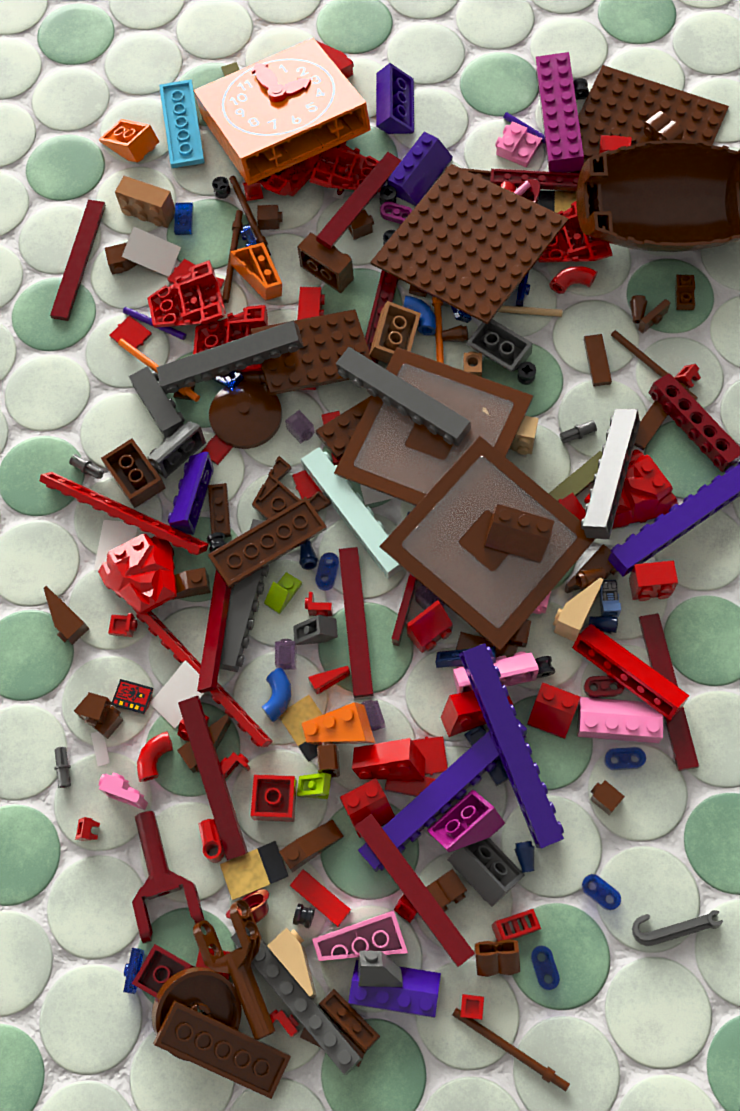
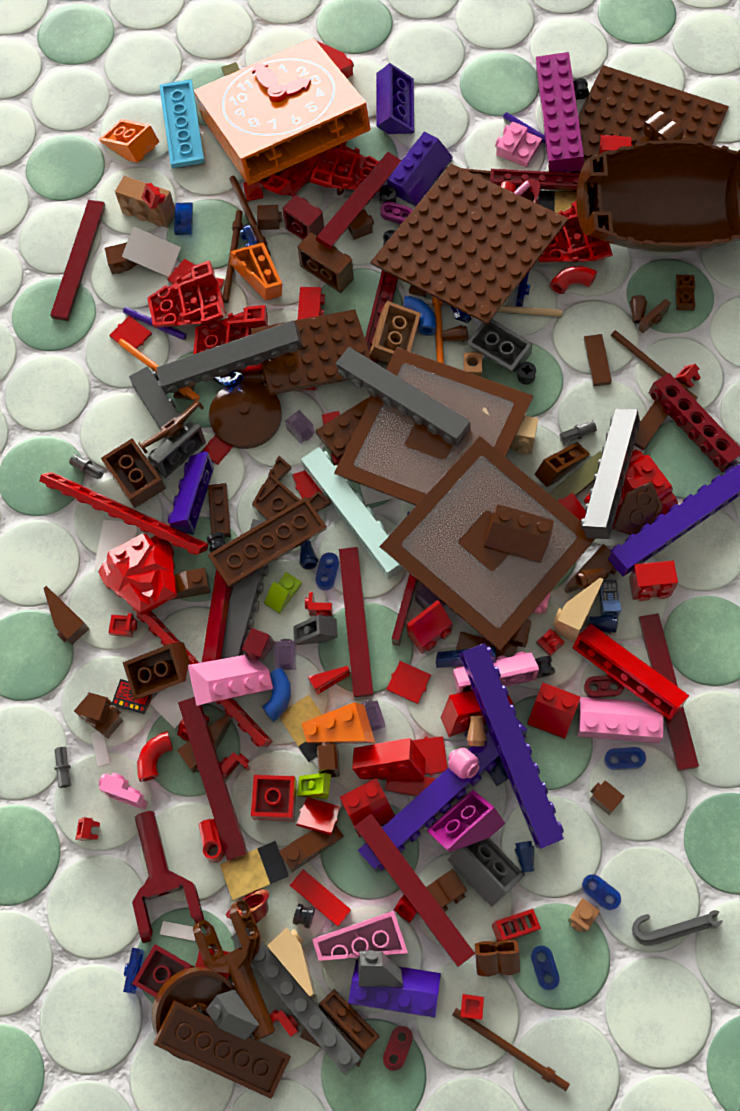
black wheel [212,177,231,199] -> none
none -> reddish brown slope [123,642,189,700]
none -> reddish brown plate [138,398,204,454]
none -> red tile [141,183,166,209]
none -> white sticker [160,921,195,941]
none -> bright pink slope [188,655,273,706]
none -> dark grey slope [206,989,259,1040]
none -> dark red slope [242,628,276,661]
none -> dark red brick [282,194,324,240]
none -> red piece [296,797,341,835]
none -> dark red plate [383,1026,413,1071]
none -> red piece [386,661,431,704]
none -> bright pink head [448,748,479,779]
none -> medium nougat cone [466,716,487,746]
none -> reddish brown slope [534,442,590,487]
none -> red tile [536,628,565,656]
none -> medium nougat bracket [568,898,600,933]
none -> reddish brown tile [613,481,663,535]

